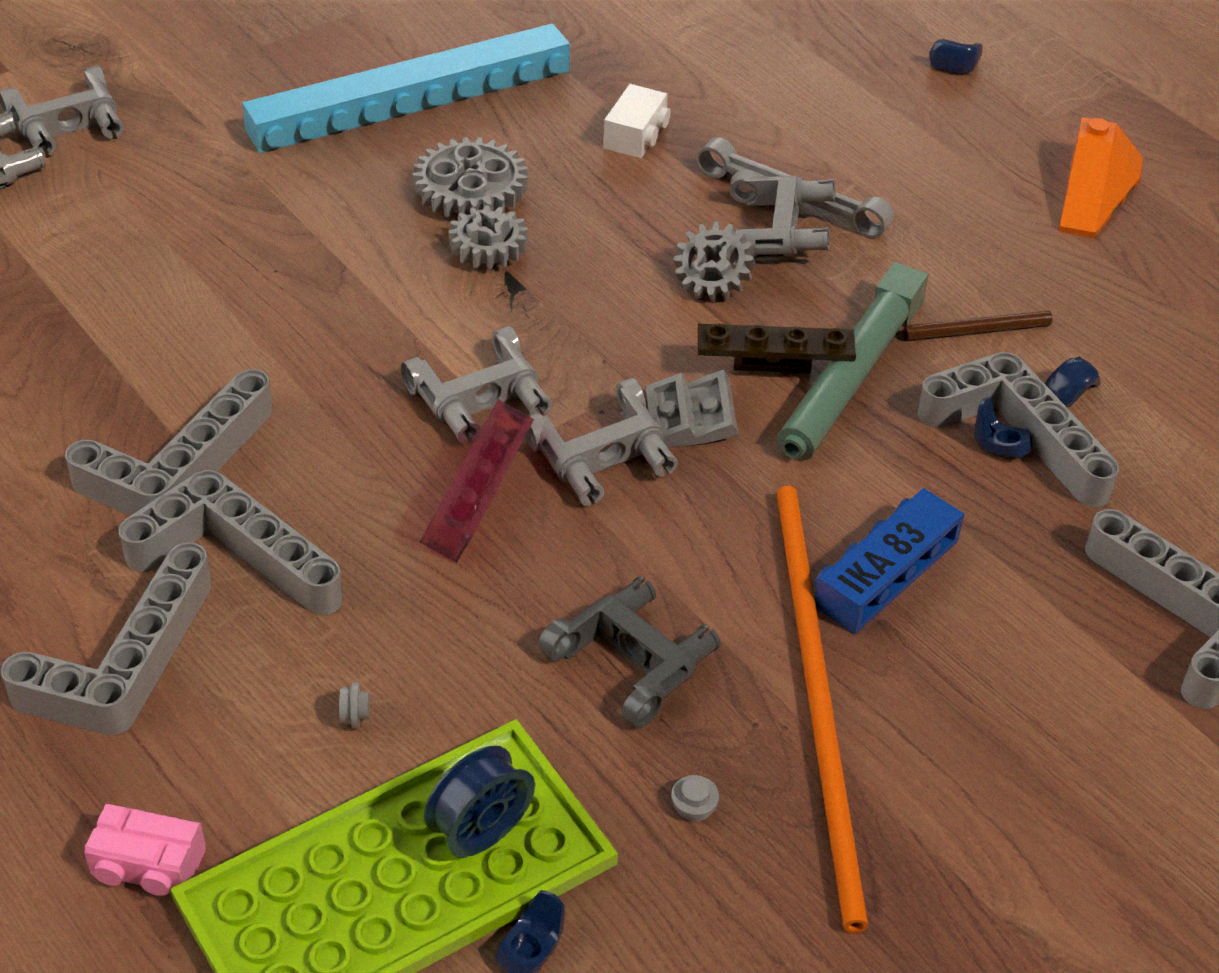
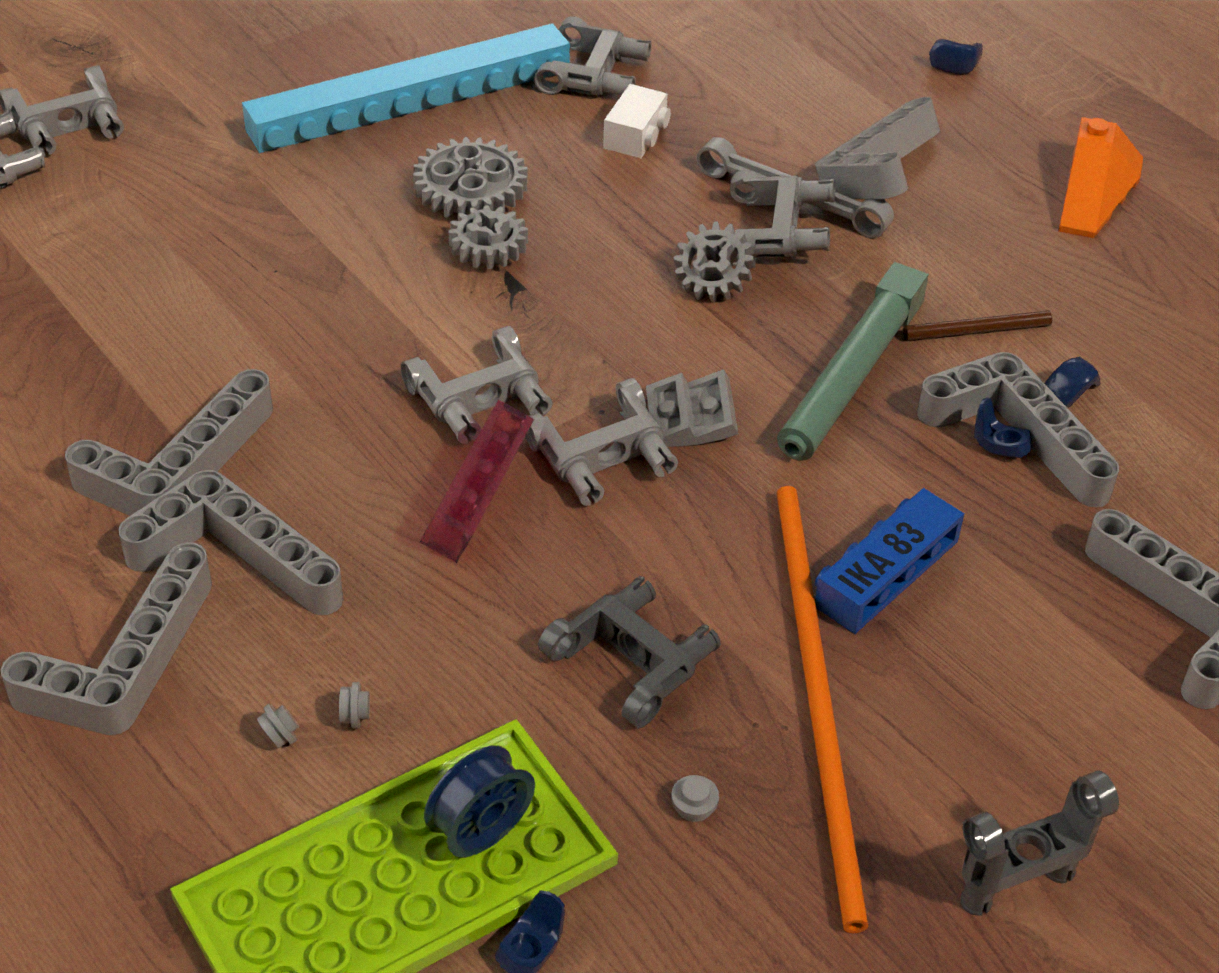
bright pink brick [84,804,206,896] -> none
dark brown bracket [697,323,856,373] -> none
none -> light grey plate [257,703,299,748]
none -> light grey connector [534,16,652,96]
none -> light grey beam [815,97,940,199]
none -> dark grey connector [960,770,1119,916]

